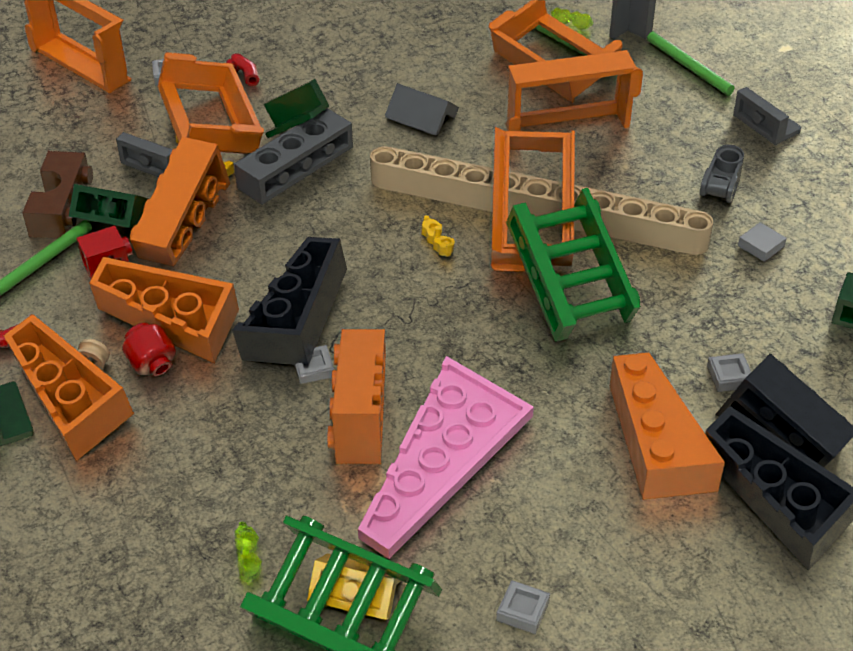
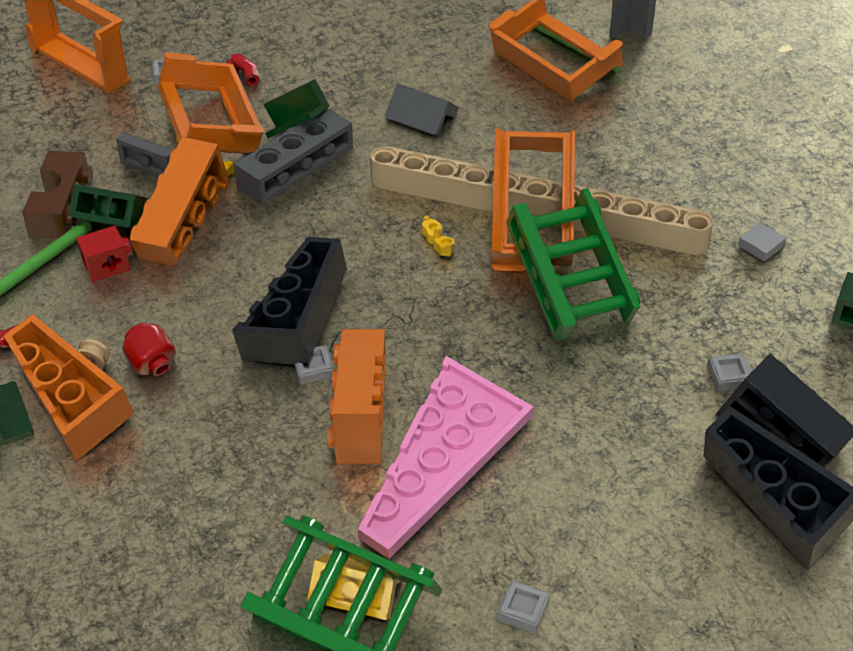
orange wedge [89,257,239,364] -> none
clear neon green piece [235,521,262,582] -> none
orange piece [505,50,643,131] -> none
clear neon green piece [551,7,594,30] -> none
orange wedge [609,352,725,500] -> none
bright green bar [647,31,735,96] -> none
dark grey piece [699,144,744,203] -> none
dark grey panel [733,87,801,145] -> none

